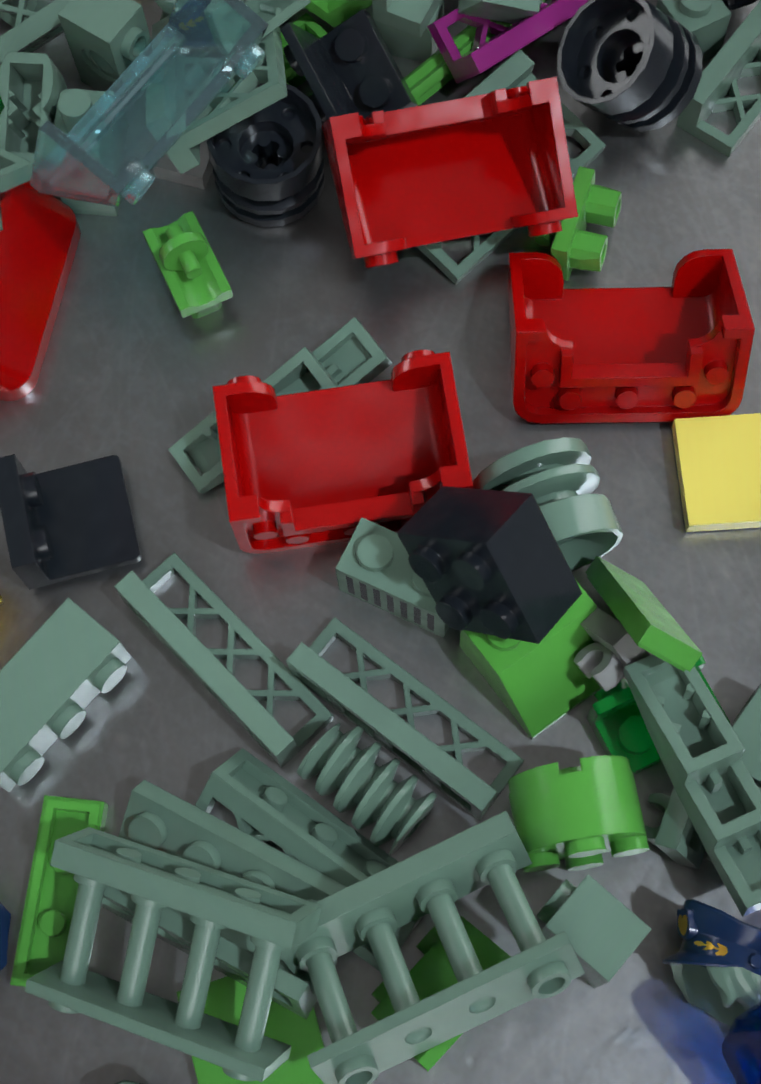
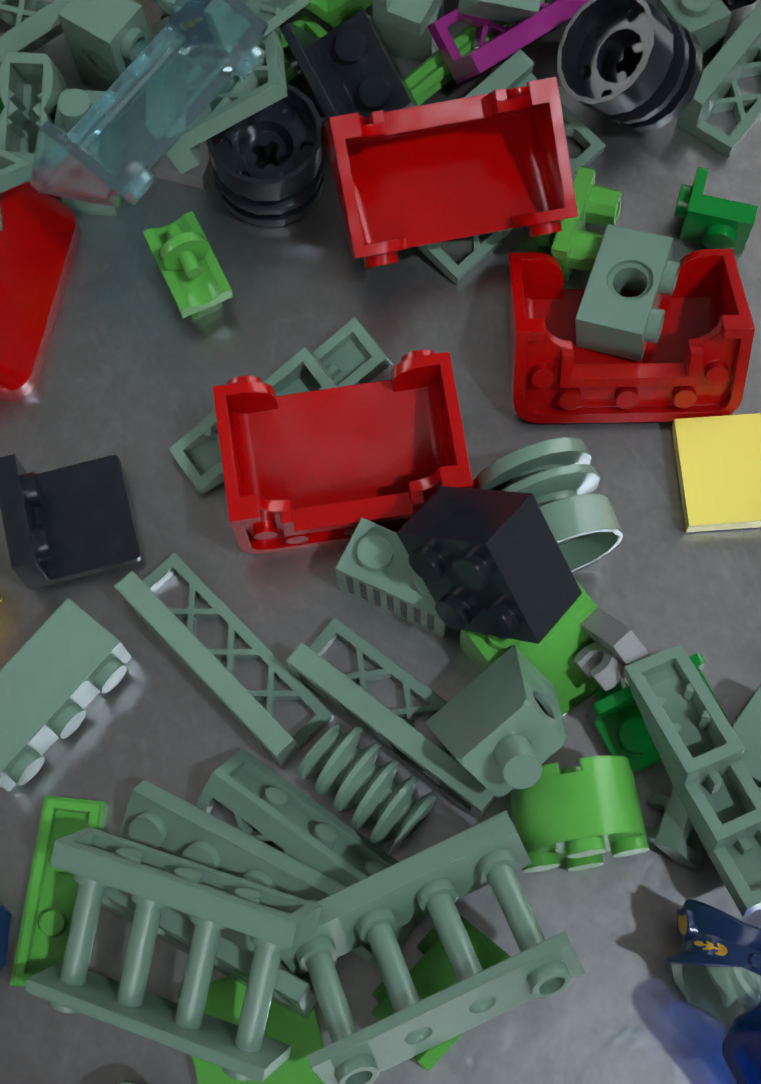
sand green brick [536,874,652,989] -> none
bright green tile [585,556,703,672] -> none
none -> sand green torso [426,645,567,798]
none -> sand green brick [575,224,681,362]
none -> green bracket [674,167,758,253]

